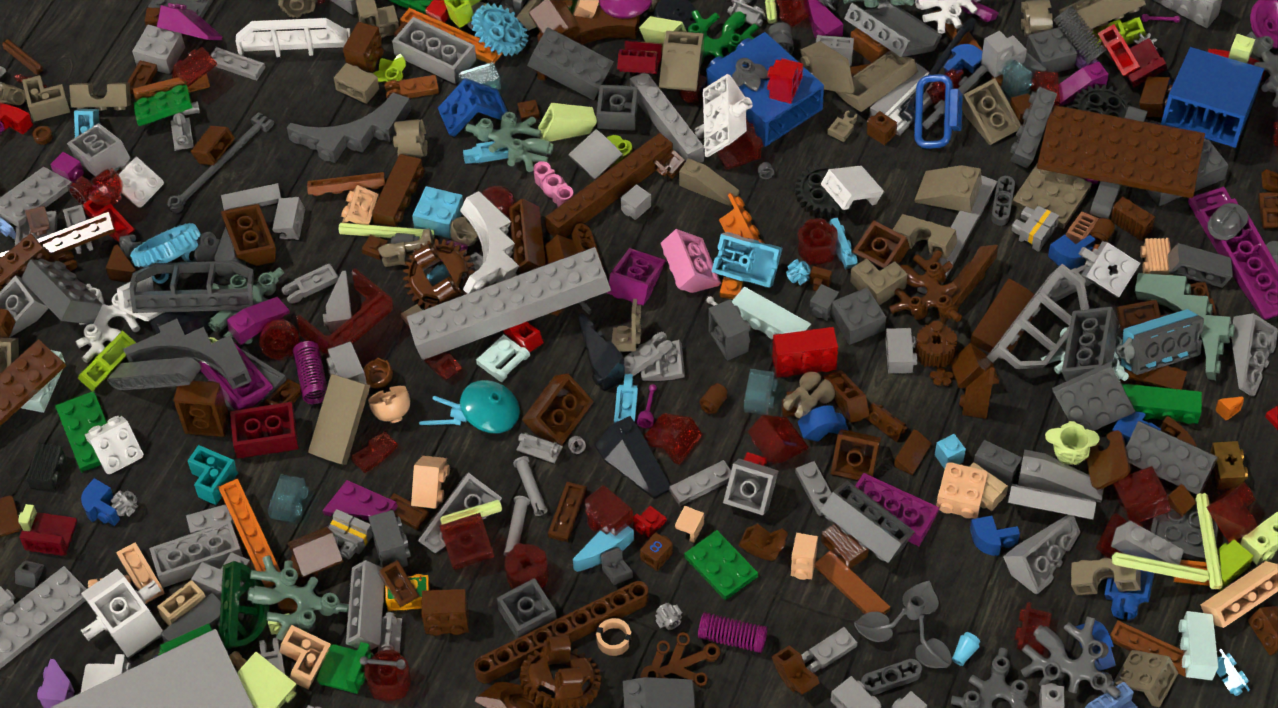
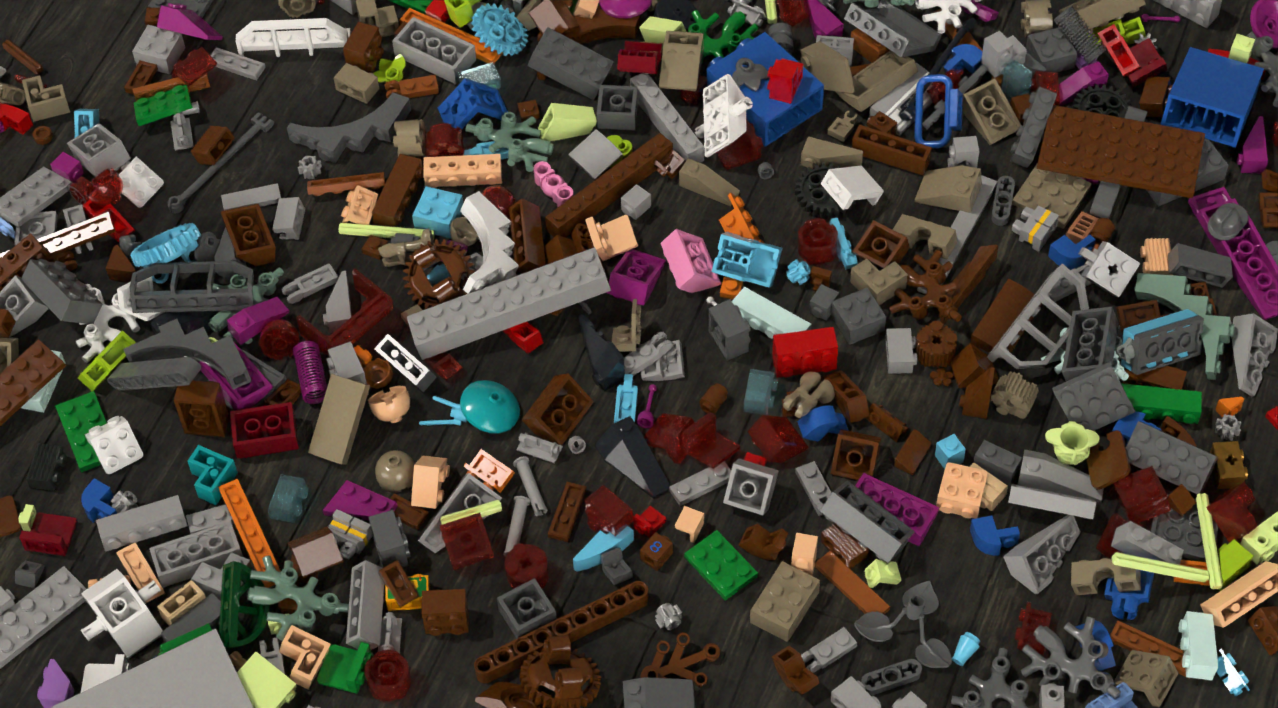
reddish brown bracket [25,206,51,236] -> none
dark tan arch [69,82,131,110] -> none
clear red slope [352,432,398,473] -> none
dark grey hinge [360,656,406,669] -> none
light aqua plate [476,335,530,382] -> none
light nougat piece [596,618,631,656] -> none
magenta piece [698,612,768,653] -> none
reddish brown brick [1110,197,1155,241] -> none
none -> light grey brick [96,495,187,552]
none -> light grey gear [298,156,322,179]
none -> orange plate [354,345,372,369]
none -> brick [375,334,437,392]
none -> dark tan cylinder [375,450,415,493]
none -> clear red brick [424,123,464,157]
none -> light nougat brick [424,154,502,188]
none -> bracket [463,449,515,493]
none -> light nougat bracket [585,215,638,261]
none -> clear red bracket [682,412,740,469]
none -> dark tan brick [750,561,820,642]
none -> dark tan slope [801,137,863,169]
none -> reddish brown brick [852,125,932,176]
none -> yellowish green bracket [865,559,902,588]
none -> light grey brick [948,136,979,168]
none -> dark tan brick [991,371,1039,419]
none -> light grey gear [1215,414,1241,441]
none -> magenta slope [1237,116,1268,174]

